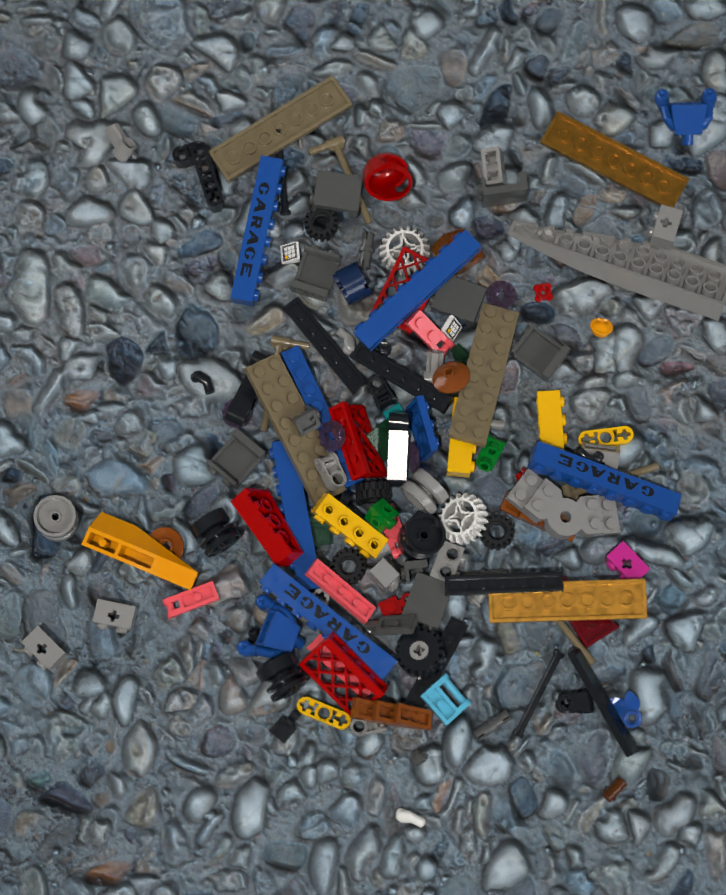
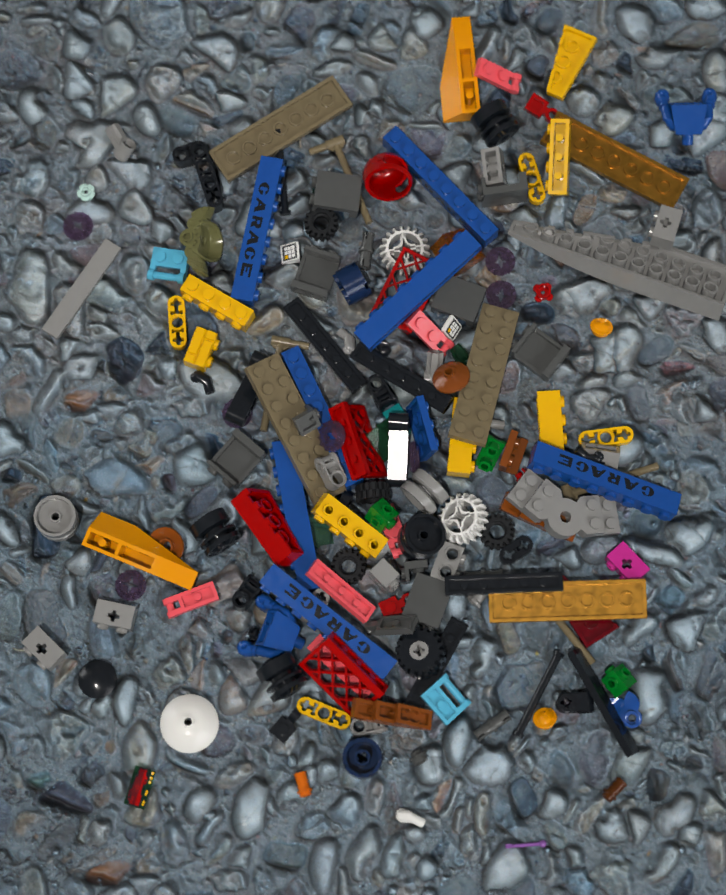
none -> light grey tile [42,239,122,340]
none -> clear purple gear [63,211,93,241]
none -> light aqua plate [77,184,95,201]
none -> black dish [78,660,117,699]
none -> clear purple gear [115,570,146,601]
none -> slope [124,765,156,810]
none -> medium azure plate [147,247,189,284]
none -> white dish [160,694,219,753]
none -> yellow beam [168,295,188,350]
none -> olive piece [179,206,223,278]
none -> yellow brick [180,274,255,332]
none -> yellow brick [183,326,221,372]
none -> black piece [232,574,263,612]
none -> orange pin [294,771,313,798]
none -> dark blue brick [342,738,382,780]
none -> blue brick [383,126,499,248]
none -> light orange wedge [440,16,480,123]
none -> black wheel [470,99,520,148]
none -> coral plate [474,57,522,95]
none -> clear purple gear [485,247,515,276]
none -> dark orange bracket [498,429,528,476]
none -> black beam [499,536,533,565]
none -> medium lavender hinge [505,840,547,849]
none -> yellow beam [518,153,546,205]
none -> red plate [523,93,558,123]
none -> light orange hat [533,707,557,730]
none -> yellow brick [545,119,571,196]
none -> yellow wing [546,24,597,101]
none -> green brick [601,663,637,698]

